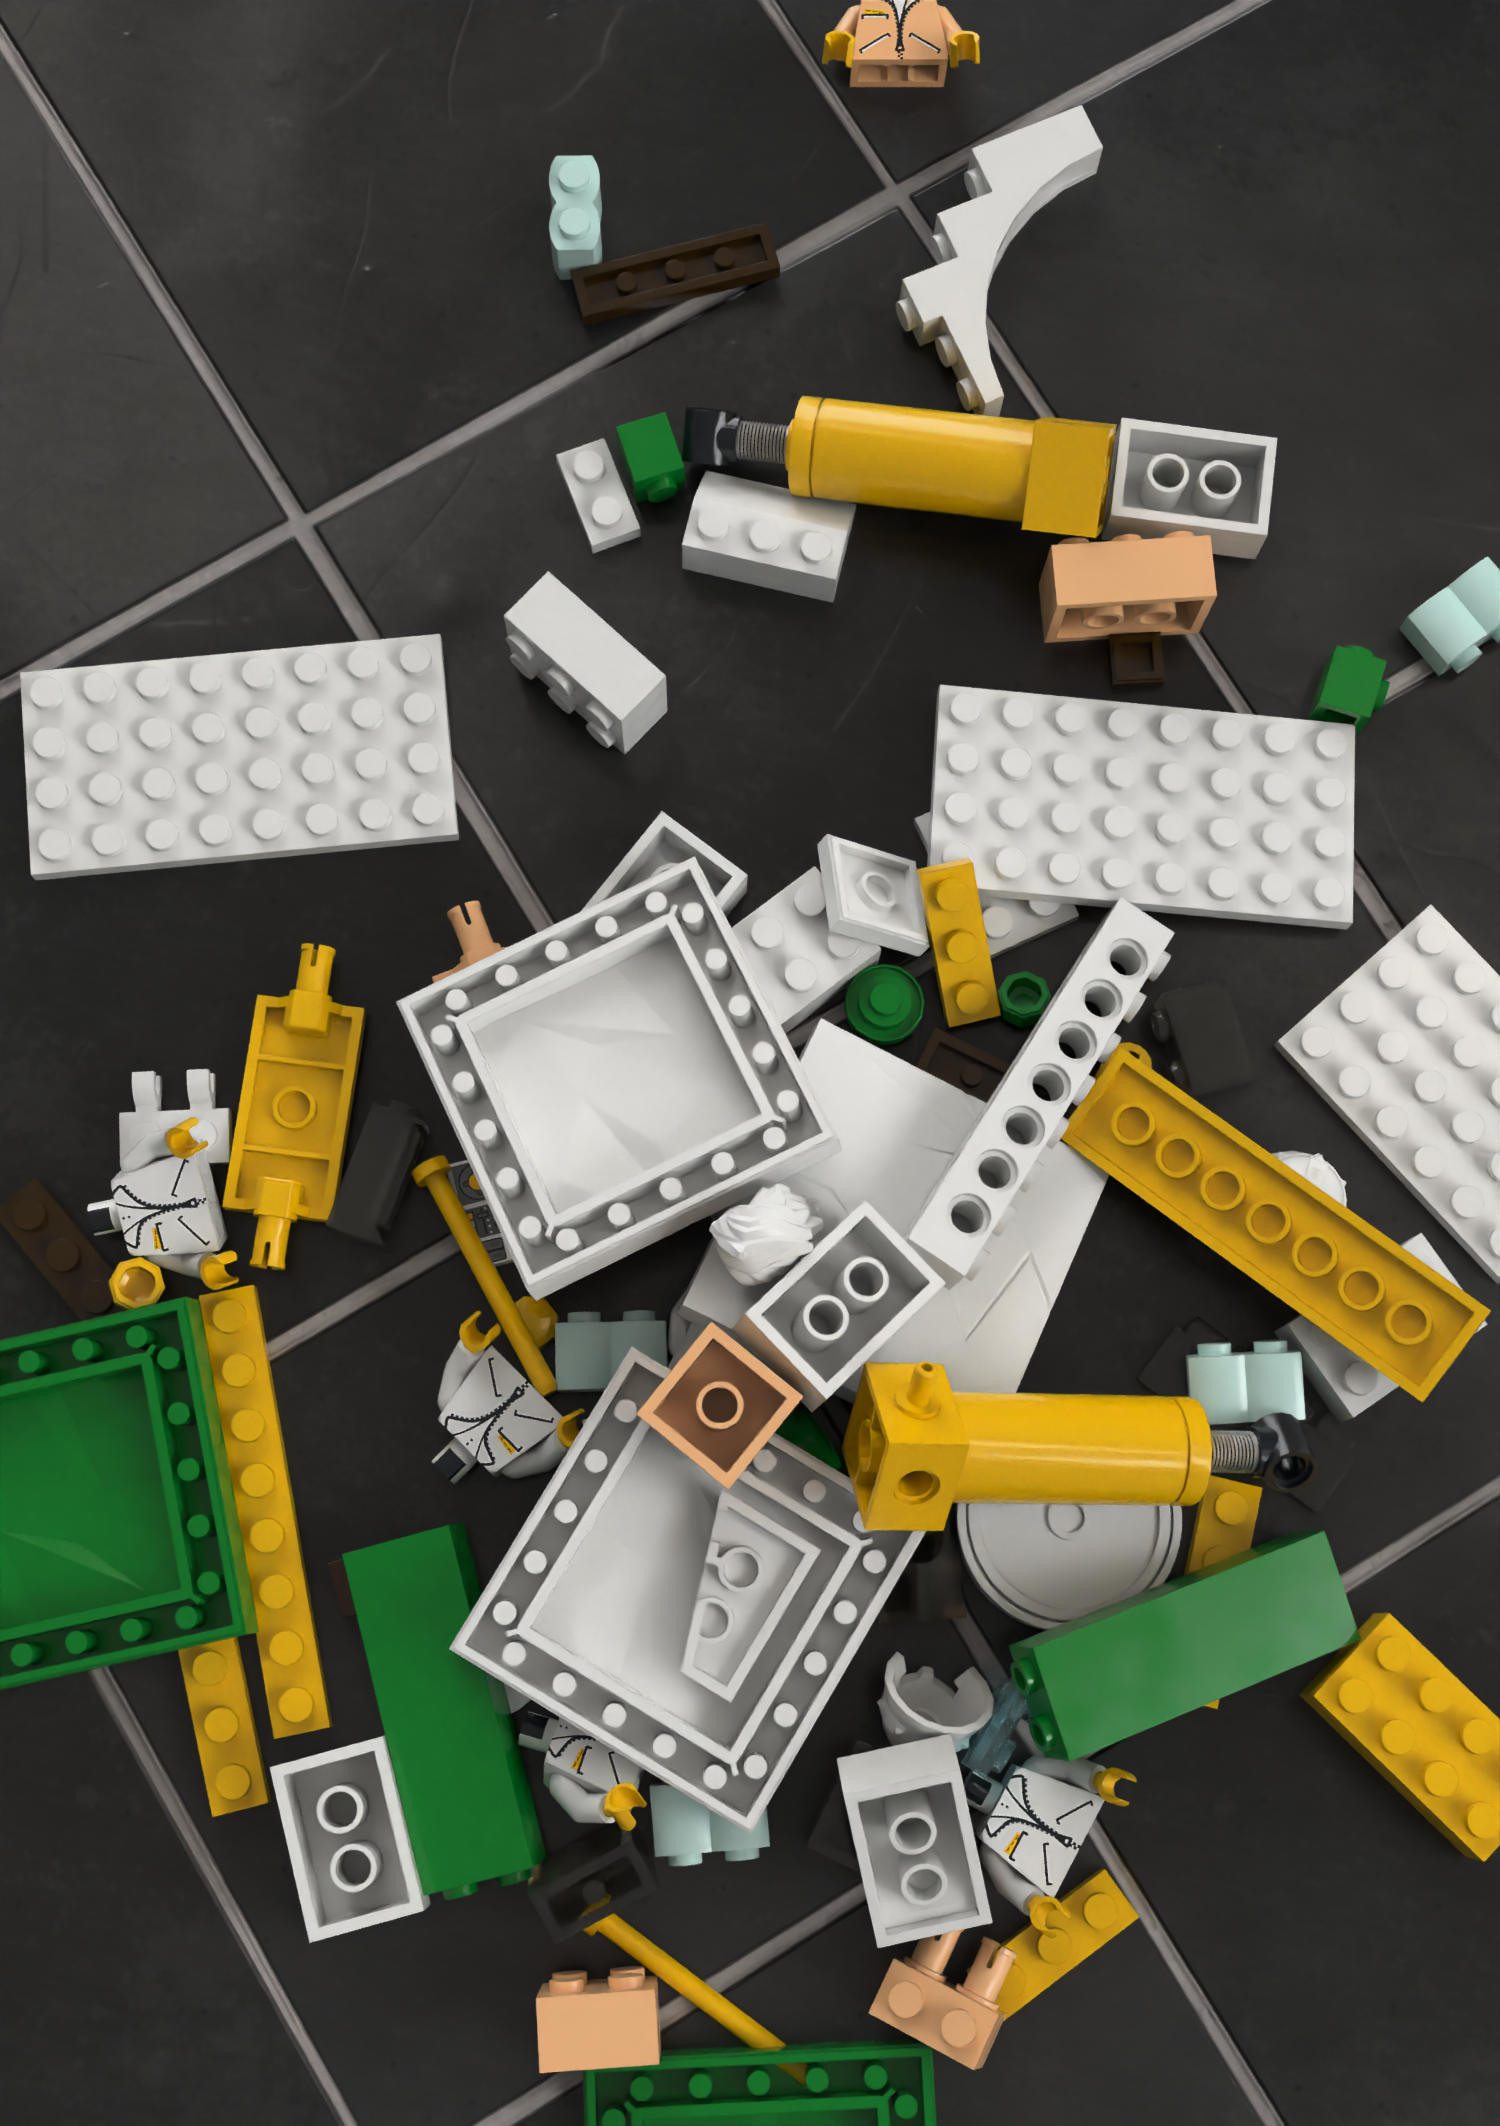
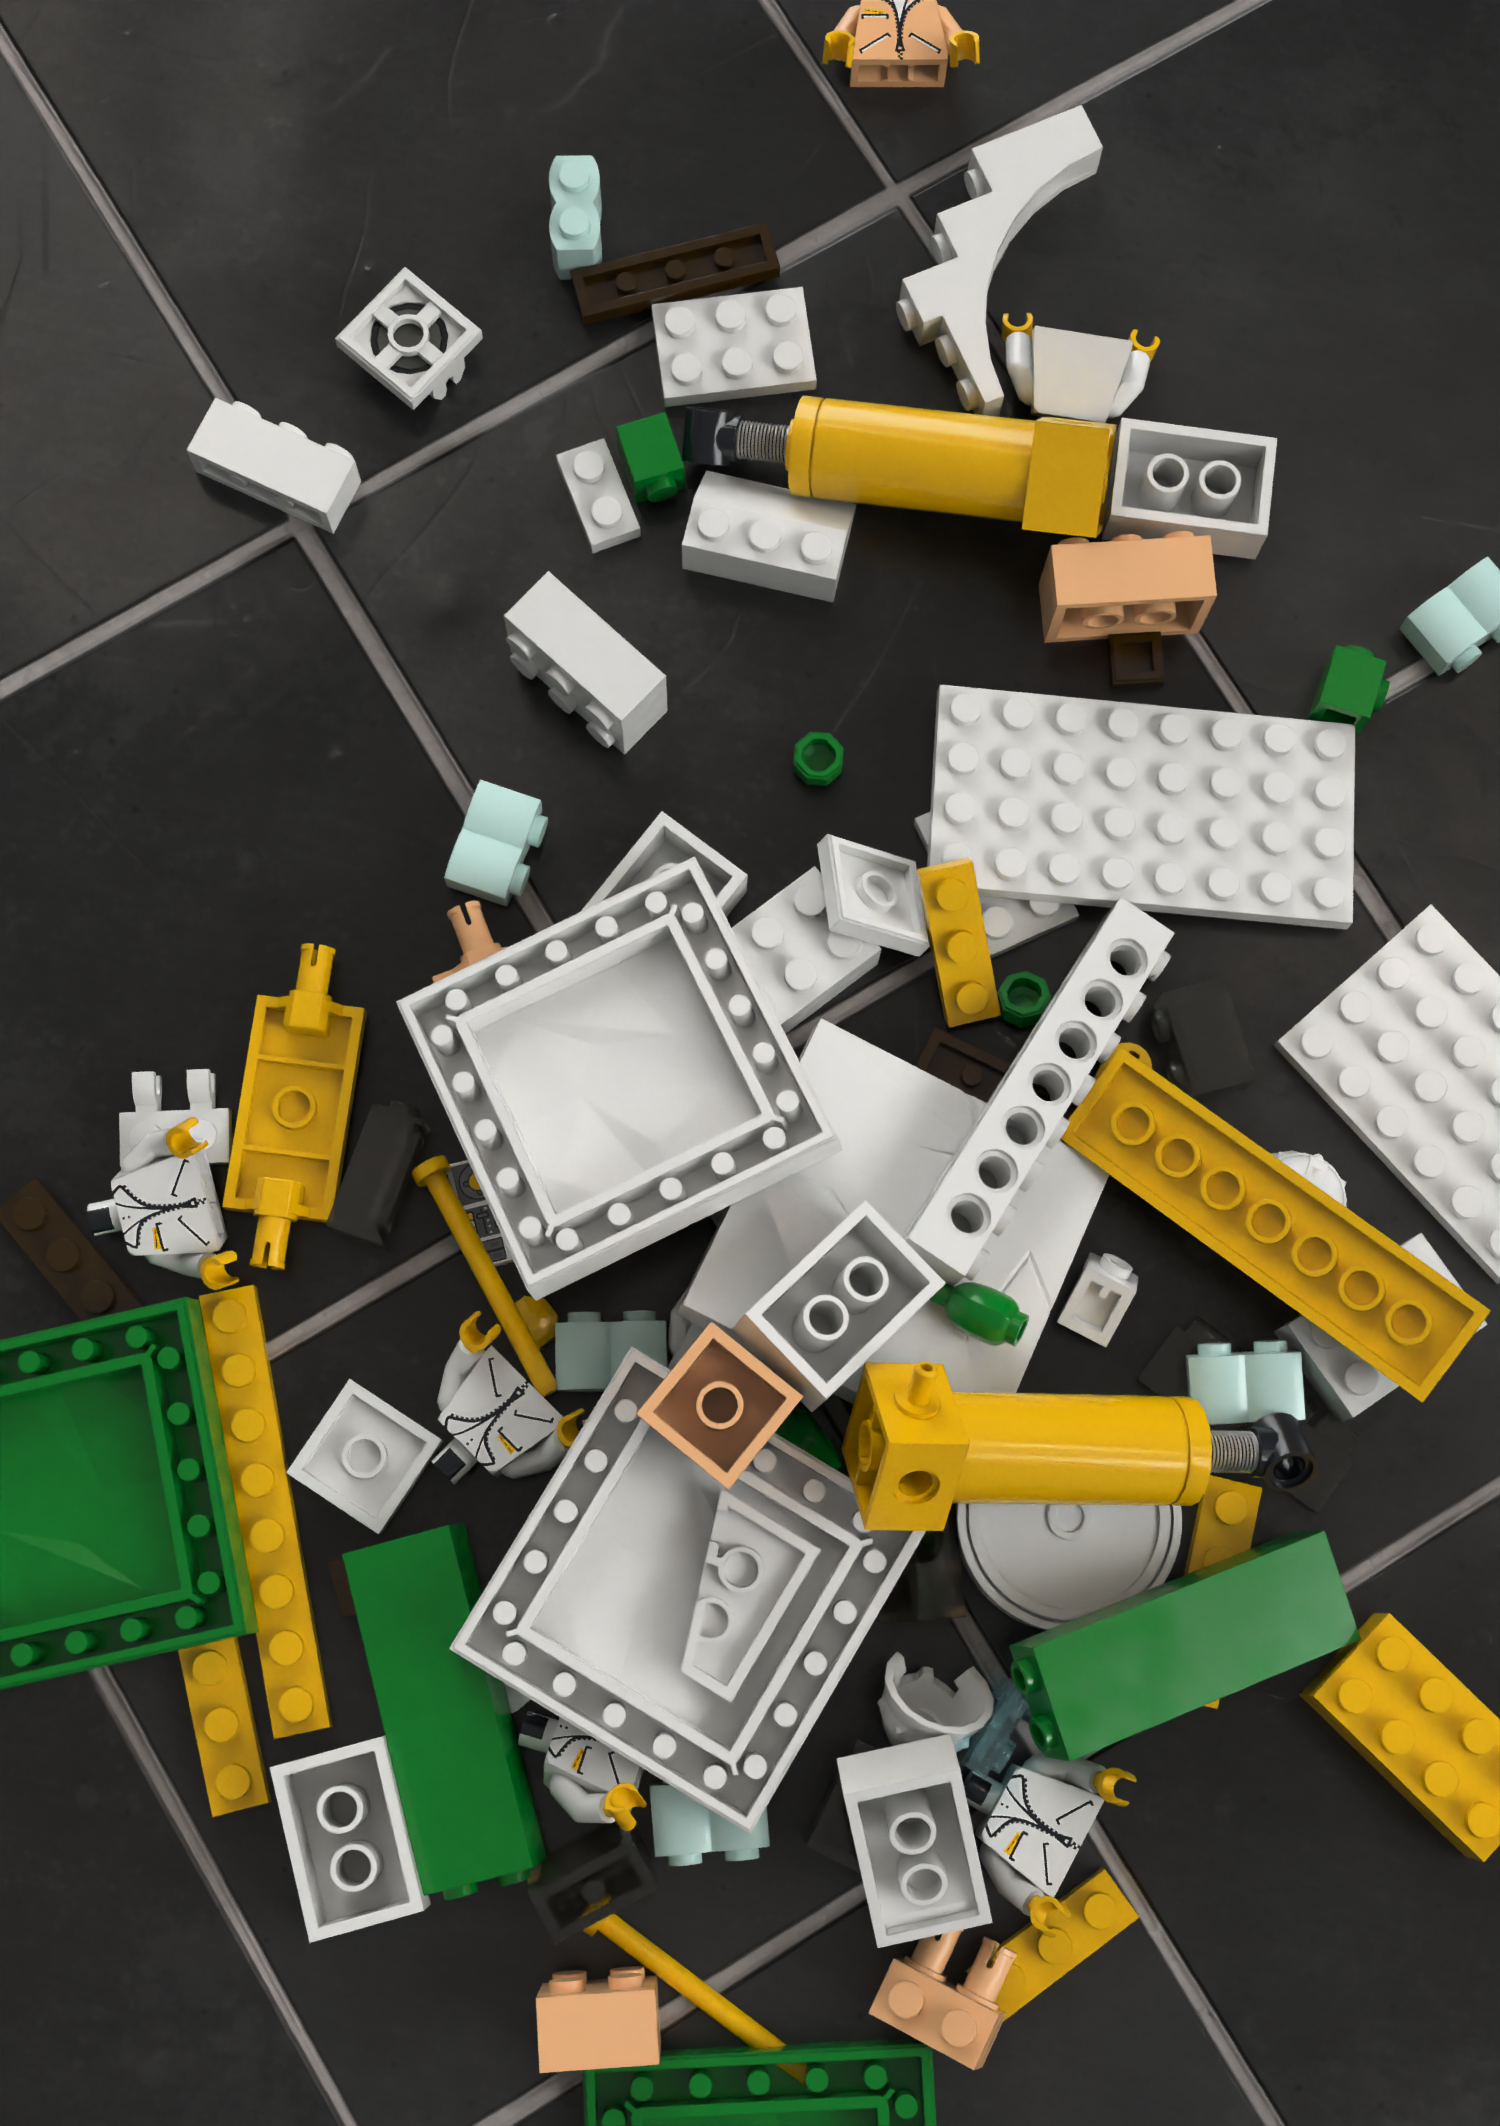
white plate [20,634,459,880] -> none
yellow tile [108,1257,165,1311] -> none
white hair [709,1183,823,1287] -> none
green plate [844,964,924,1045] -> none
none -> white brick [187,398,361,534]
none -> white plate [286,1379,443,1535]
none -> white piece [335,267,483,410]
none -> light aqua brick [444,779,548,907]
none -> white plate [651,287,817,407]
none -> green tile [793,732,844,786]
none -> green plant [929,1282,1029,1347]
none -> white torso [1001,313,1160,423]
none -> white bracket [1057,1252,1139,1347]

